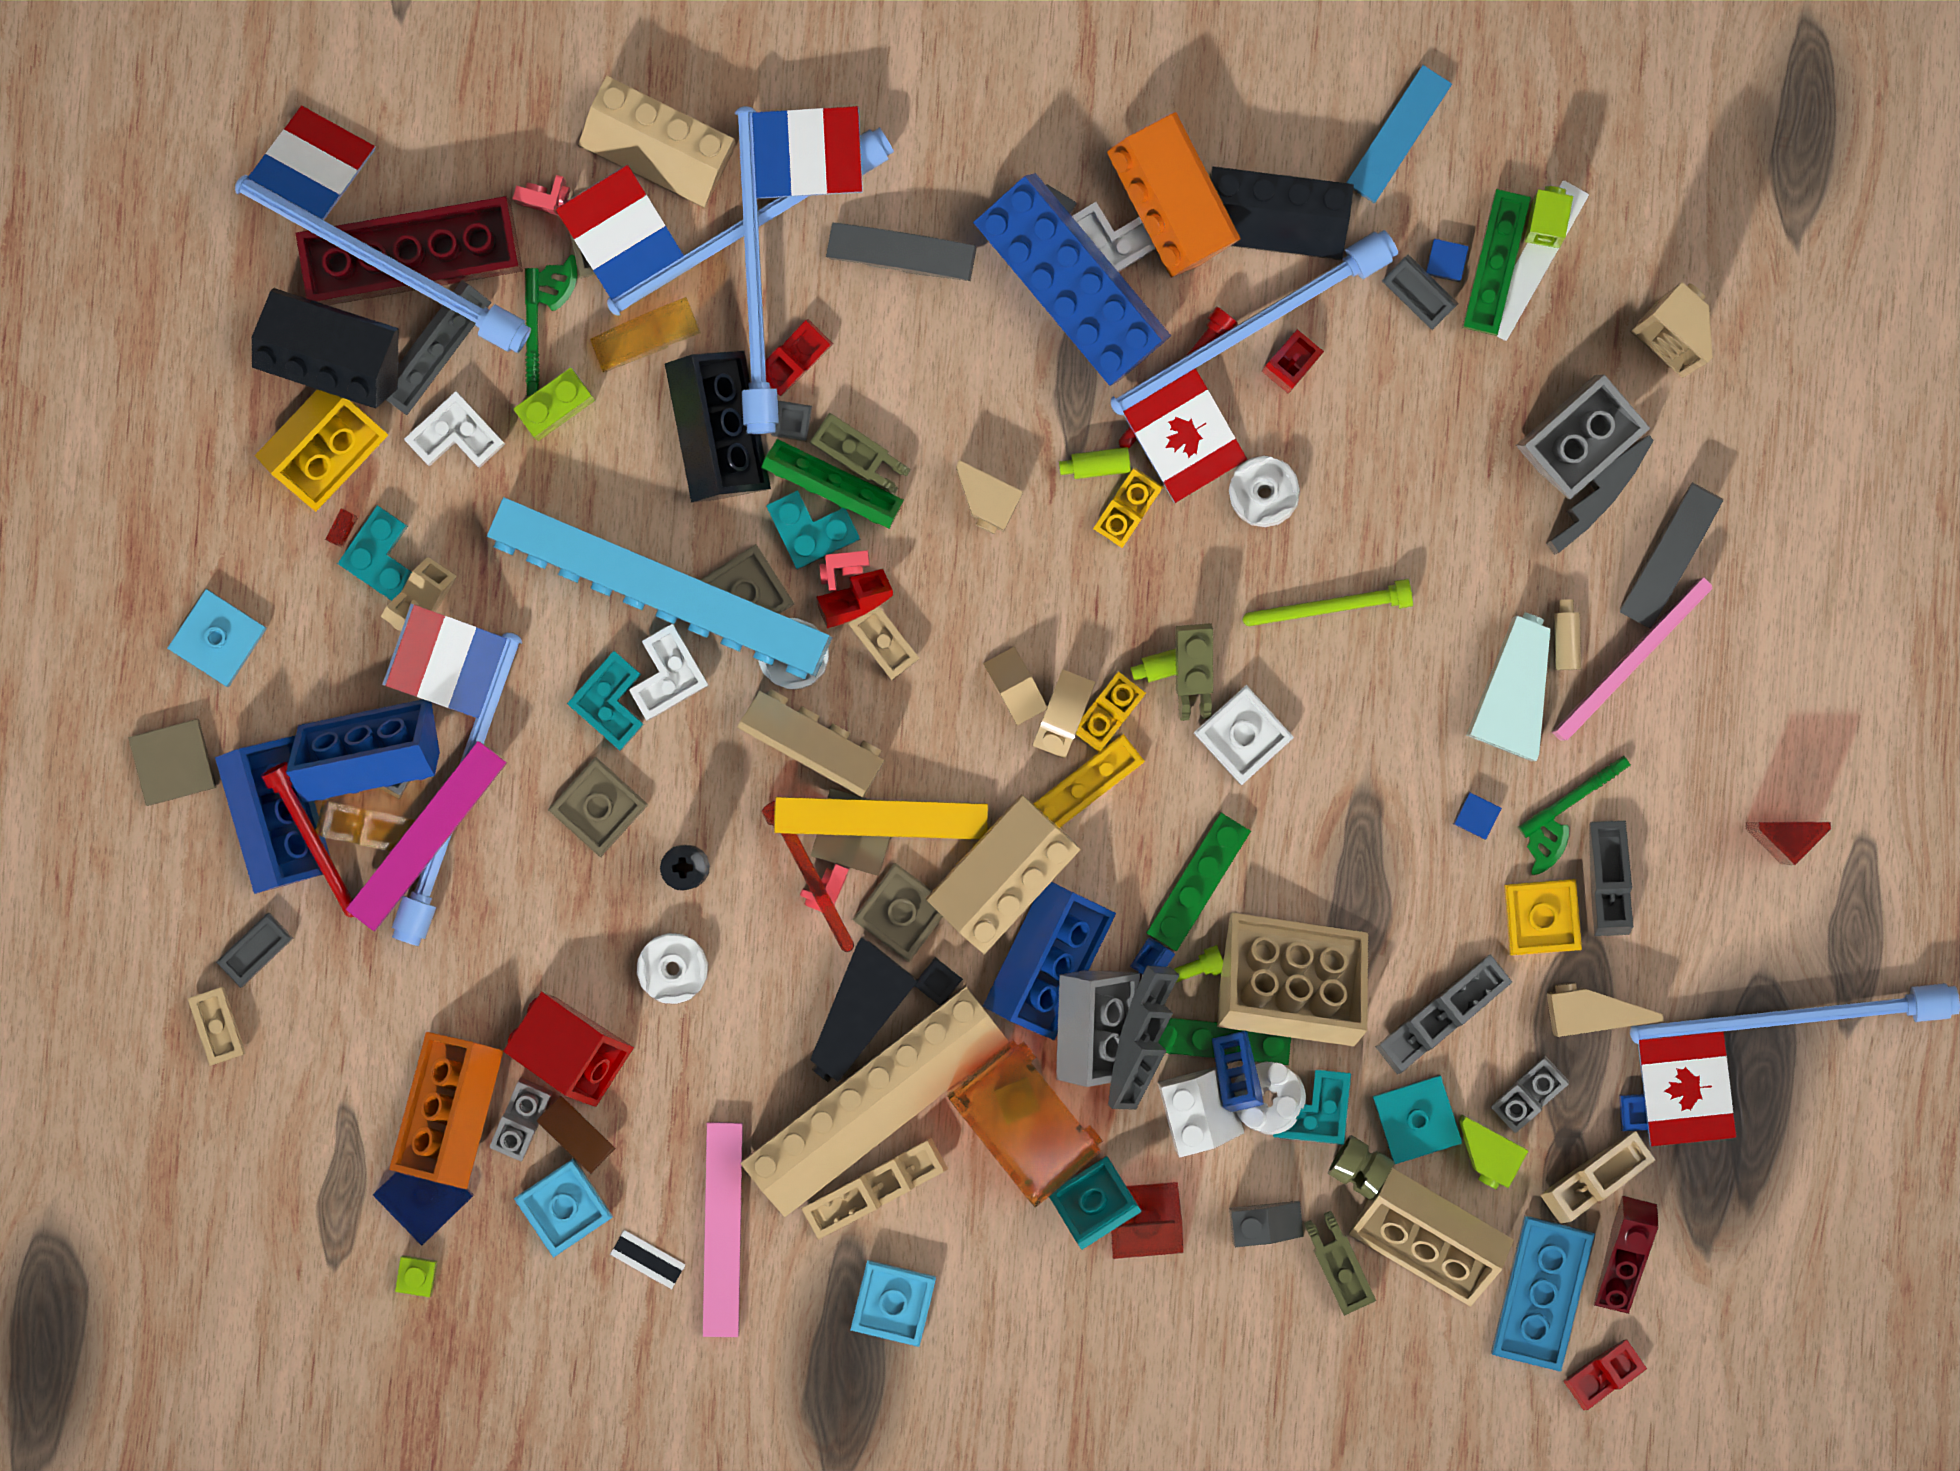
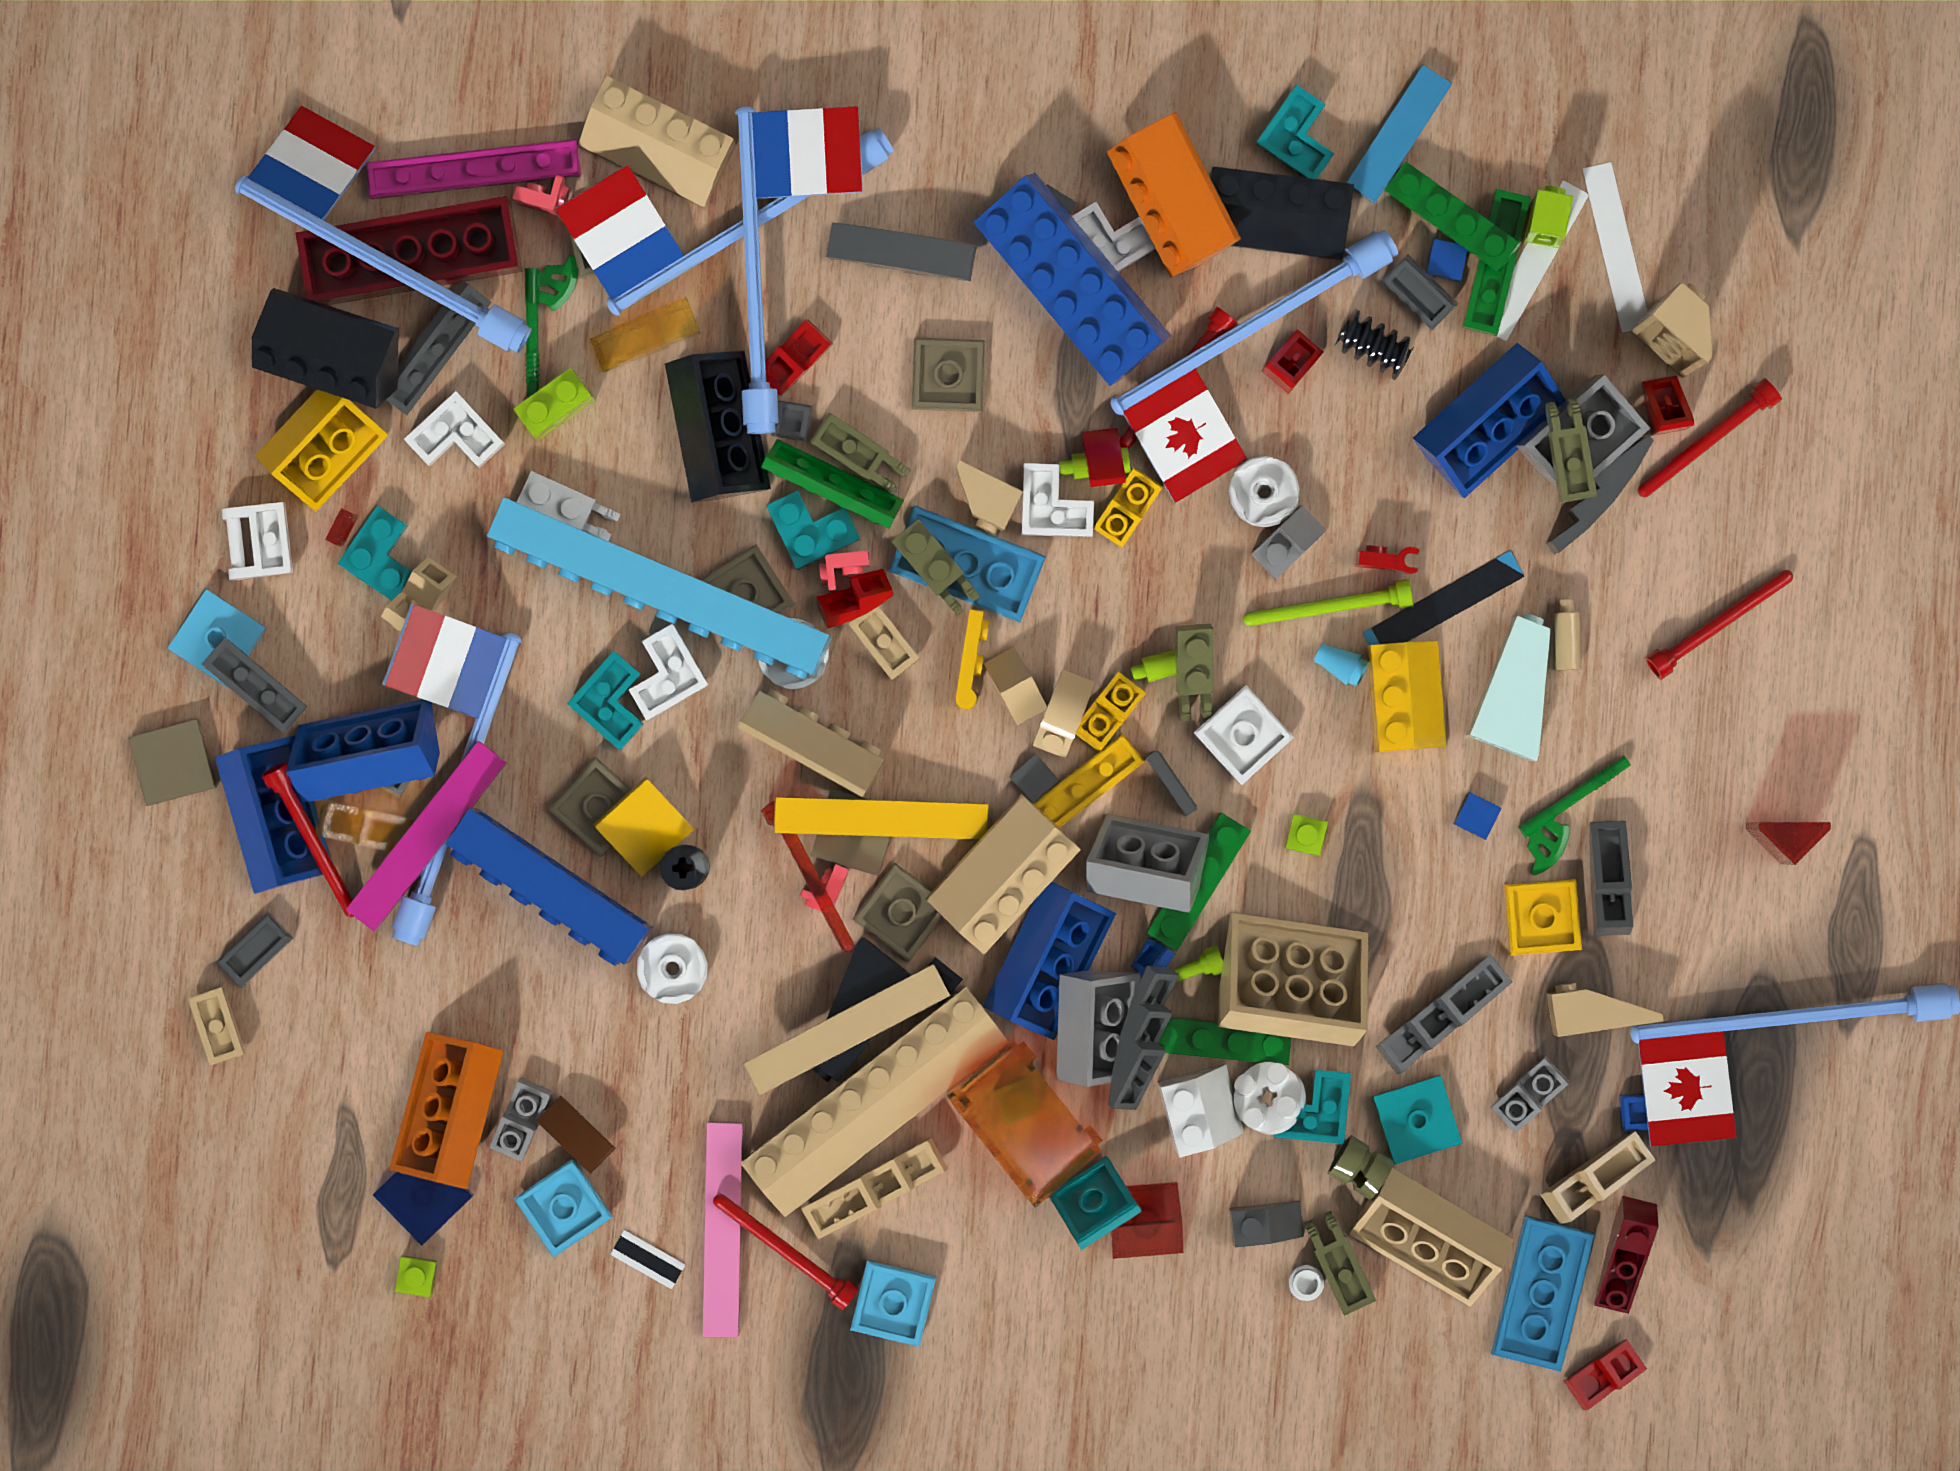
red slope [503,991,634,1107] -> none
blue slope [1212,1031,1264,1112] -> none
lime slope [1458,1114,1528,1190] -> none
bright pink tile [1552,577,1713,741] -> none
dark grey slope [1620,482,1723,629] -> none
none -> dark grey plate [201,637,307,733]
none -> white plate [222,502,293,580]
none -> dark pink tile [366,139,581,199]
none -> blue brick [445,808,653,966]
none -> white hinge [517,471,621,541]
none -> yellow tile [593,777,694,877]
none -> red piece [713,1194,859,1311]
none -> tan tile [743,964,950,1095]
none -> dark azure tile [889,505,1046,623]
none -> olive hinge [891,519,981,616]
none -> dark tan tile [912,338,985,412]
none -> yellow plate [956,609,990,710]
none -> dark grey tile [1010,754,1059,803]
none -> white plate [1022,463,1094,537]
none -> red slope [1082,428,1126,487]
none -> light grey slope [1086,814,1209,913]
none -> dark grey tile [1145,750,1197,816]
none -> light grey slope [1251,506,1327,580]
none -> teal plate [1255,84,1335,179]
none -> lime plate [1285,814,1328,856]
none -> white plate [1288,1265,1324,1301]
none -> medium azure cone [1314,643,1369,687]
none -> black piece [1334,309,1414,380]
none -> red plate [1355,545,1420,574]
none -> black sticker [1363,551,1524,645]
none -> yellow slope [1367,641,1446,752]
none -> green plate [1384,161,1520,273]
none -> blue slope [1413,343,1566,498]
none -> olive hinge [1545,398,1597,503]
none -> white sticker [1583,162,1648,333]
none -> red piece [1638,378,1782,497]
none -> red slope [1642,375,1694,436]
none -> red piece [1645,570,1793,680]

